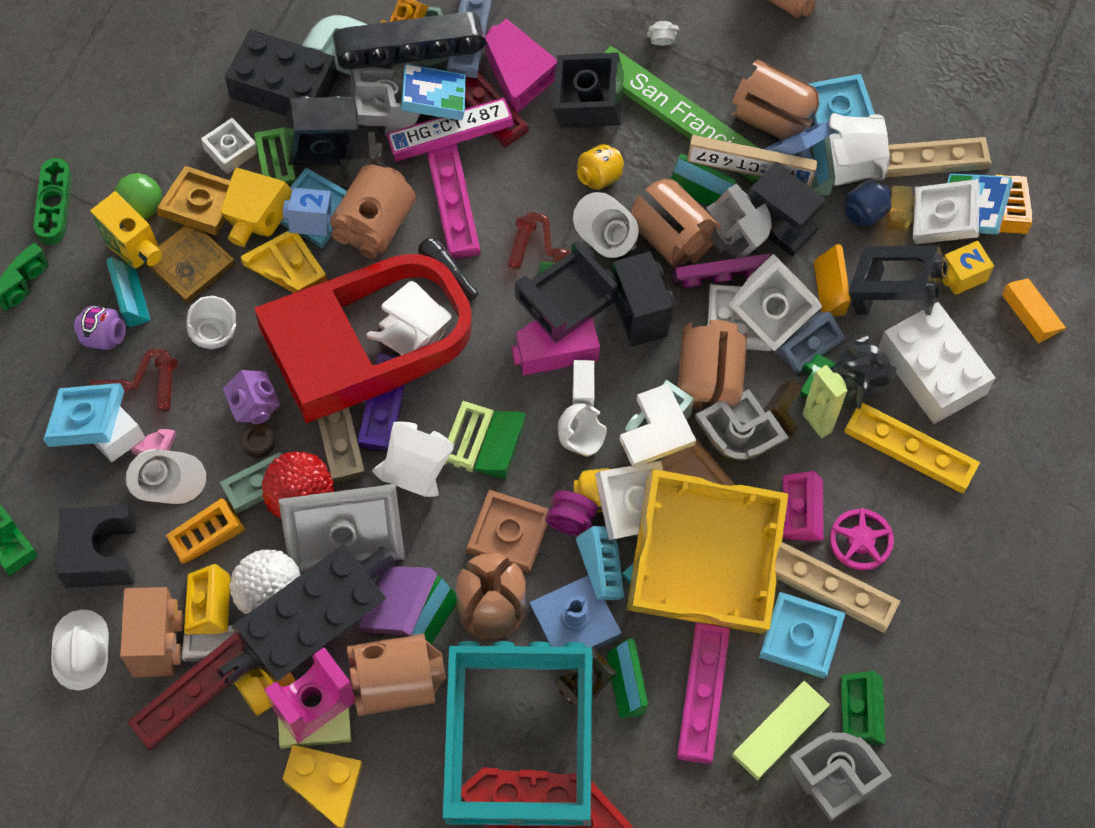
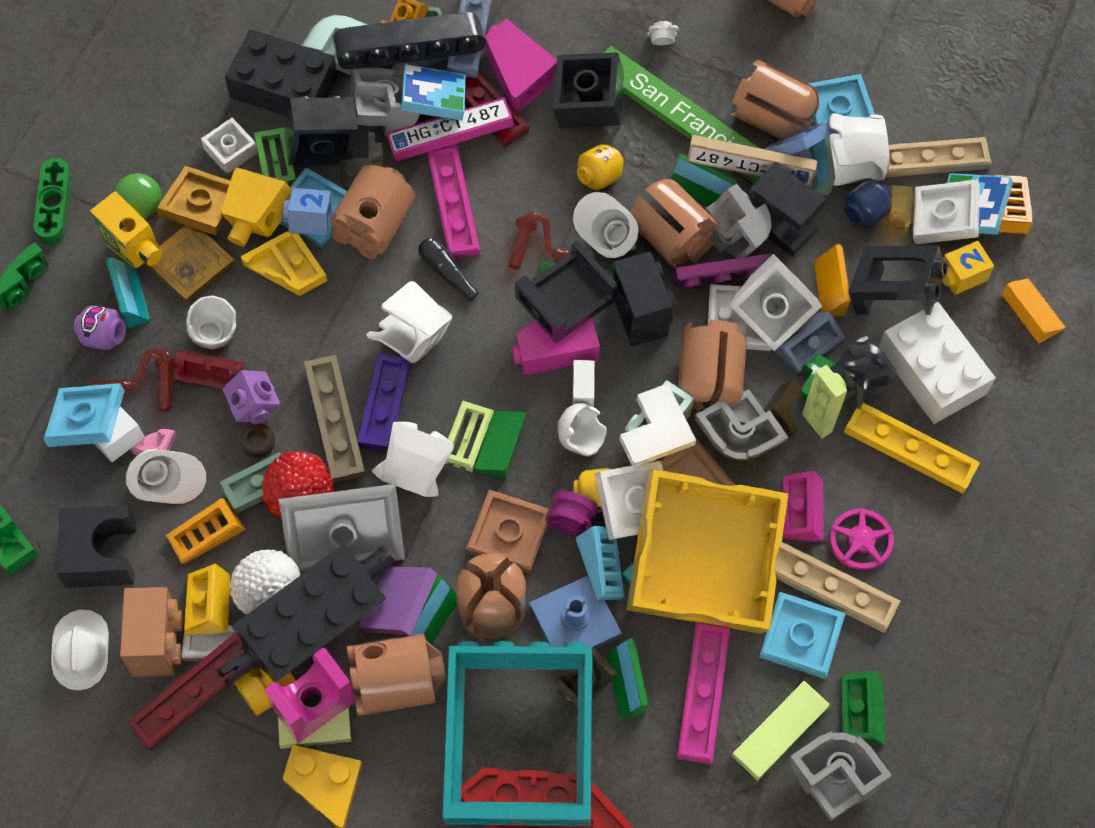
red window [254,254,472,423] -> none
none -> dark red hinge [173,350,246,390]

